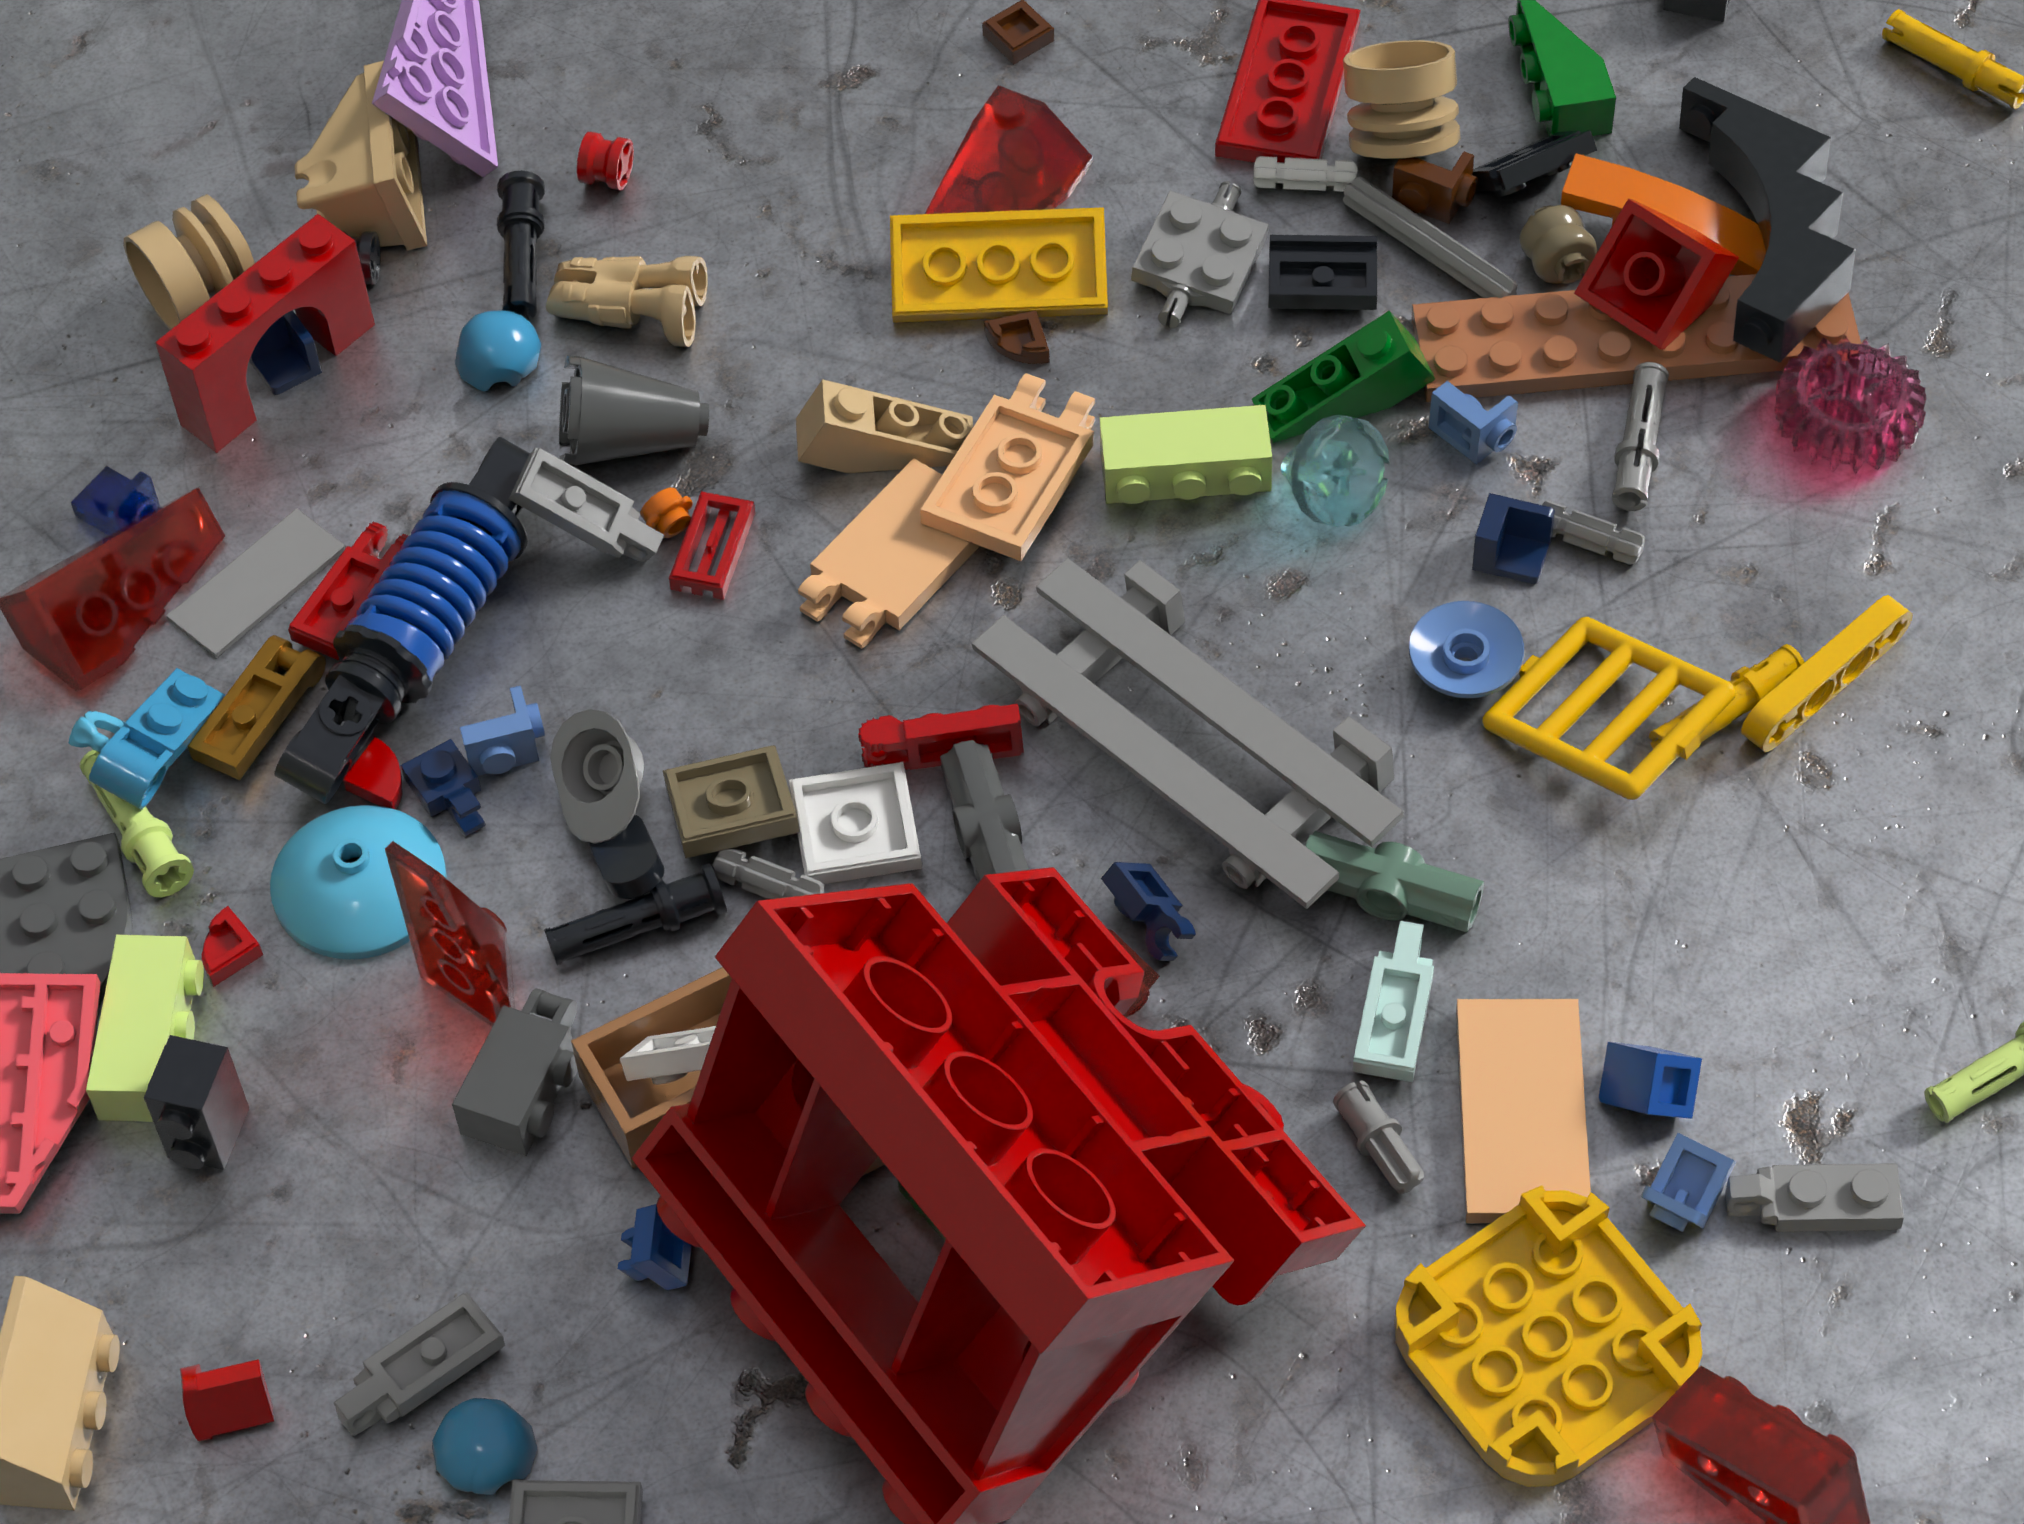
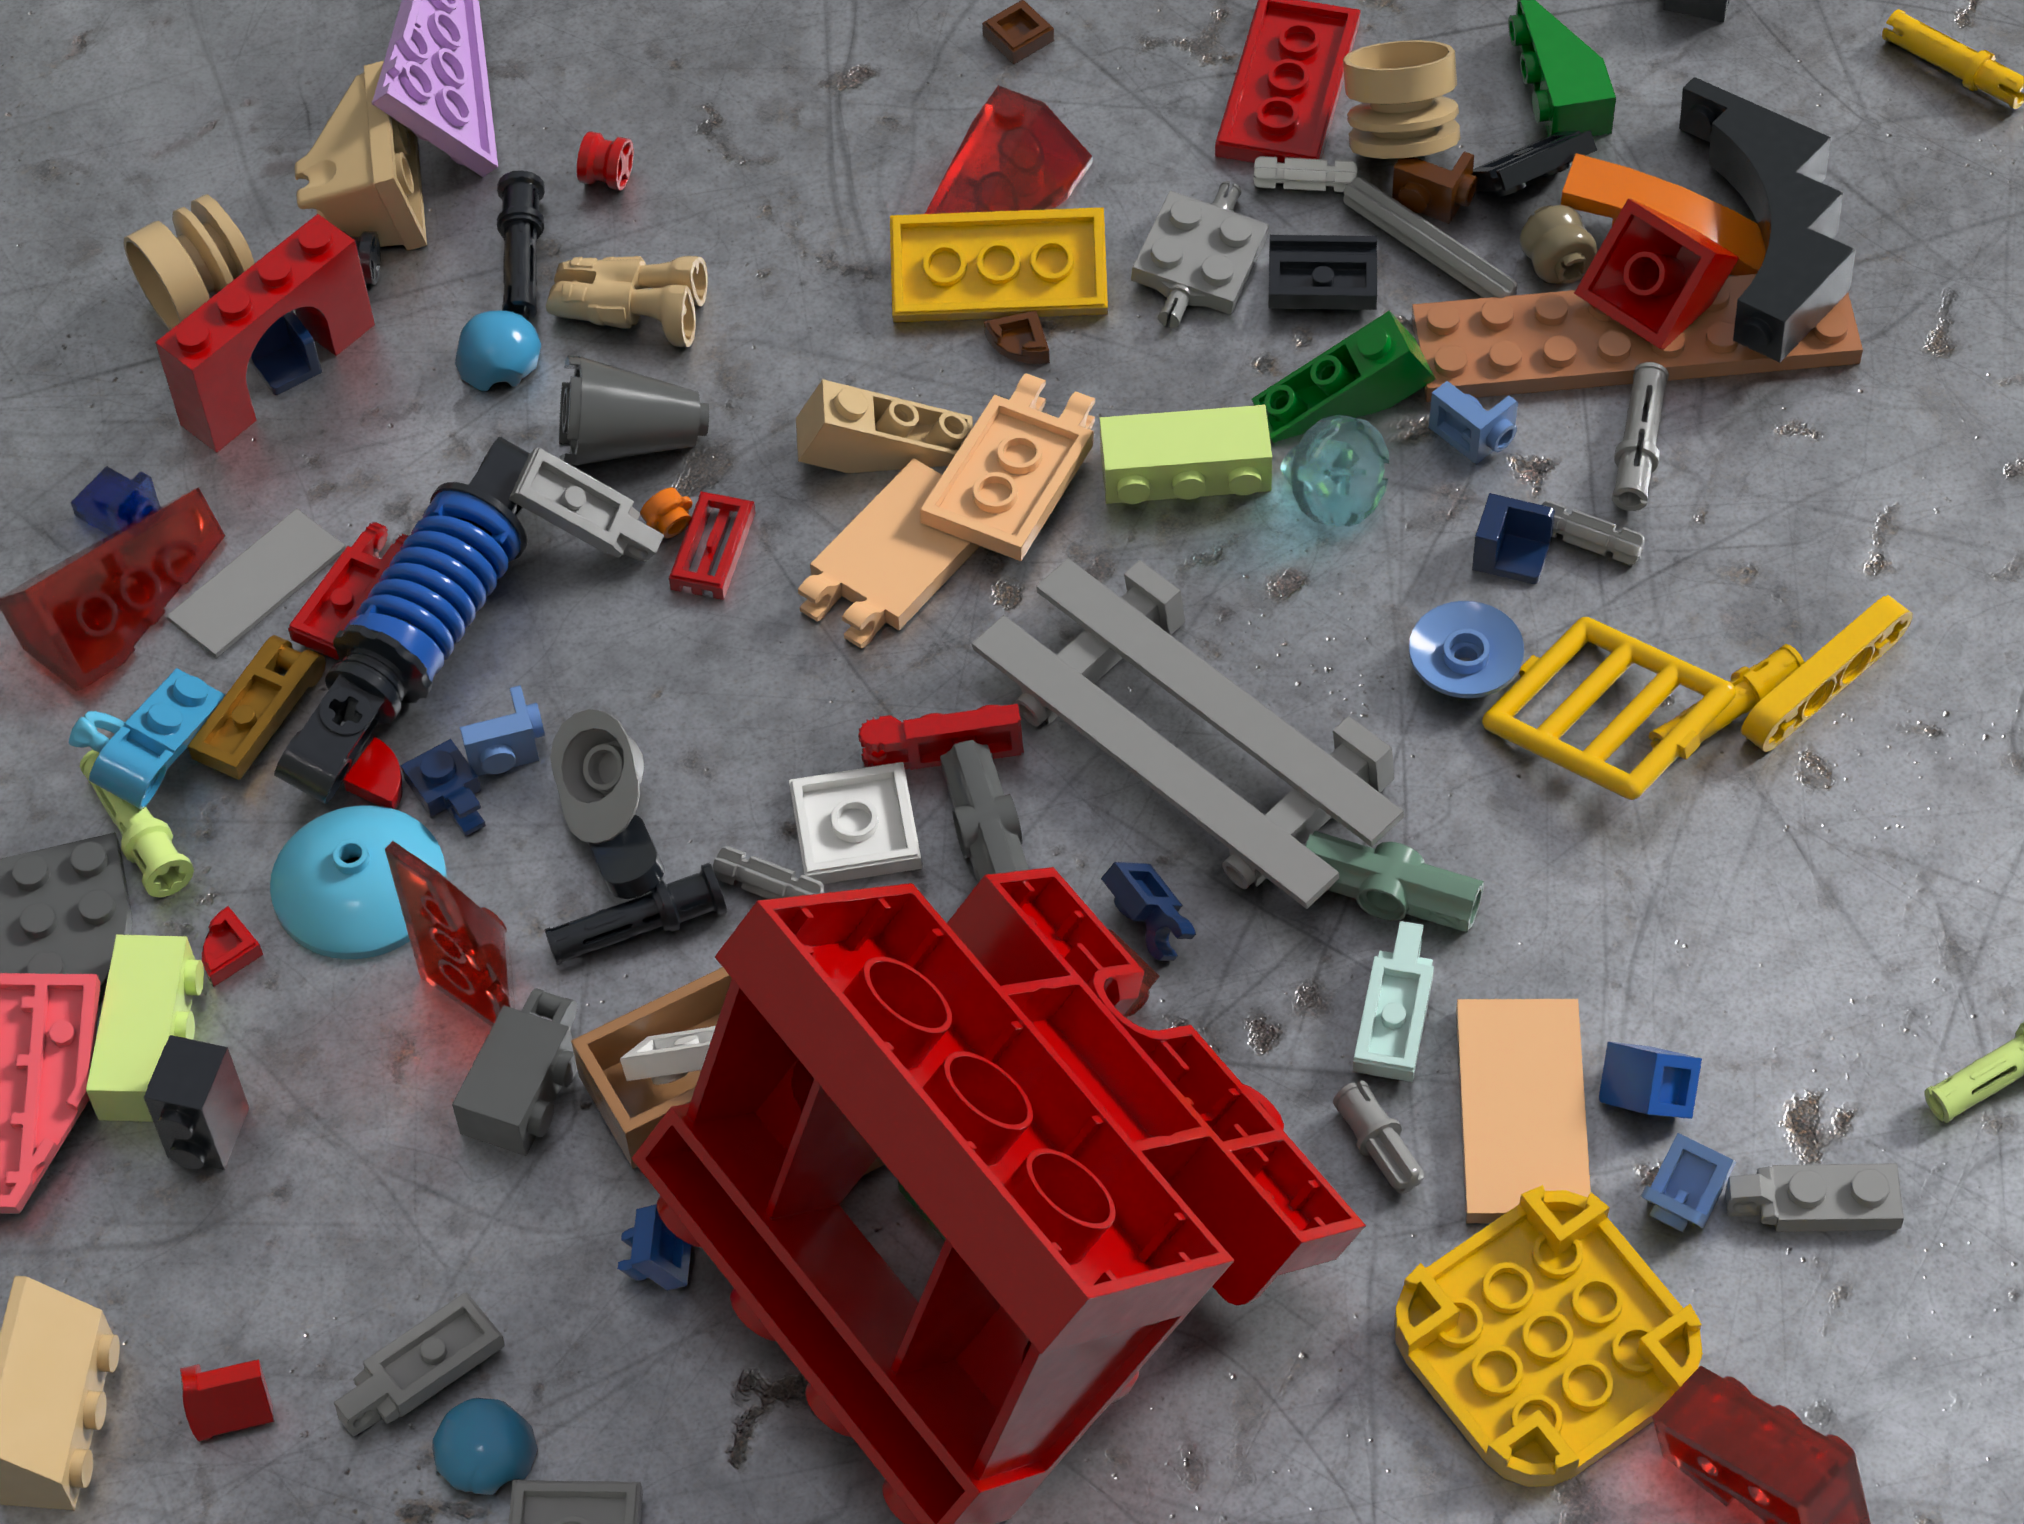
dark tan plate [663,745,800,859] -> none
clear pink gear [1774,334,1926,474] -> none

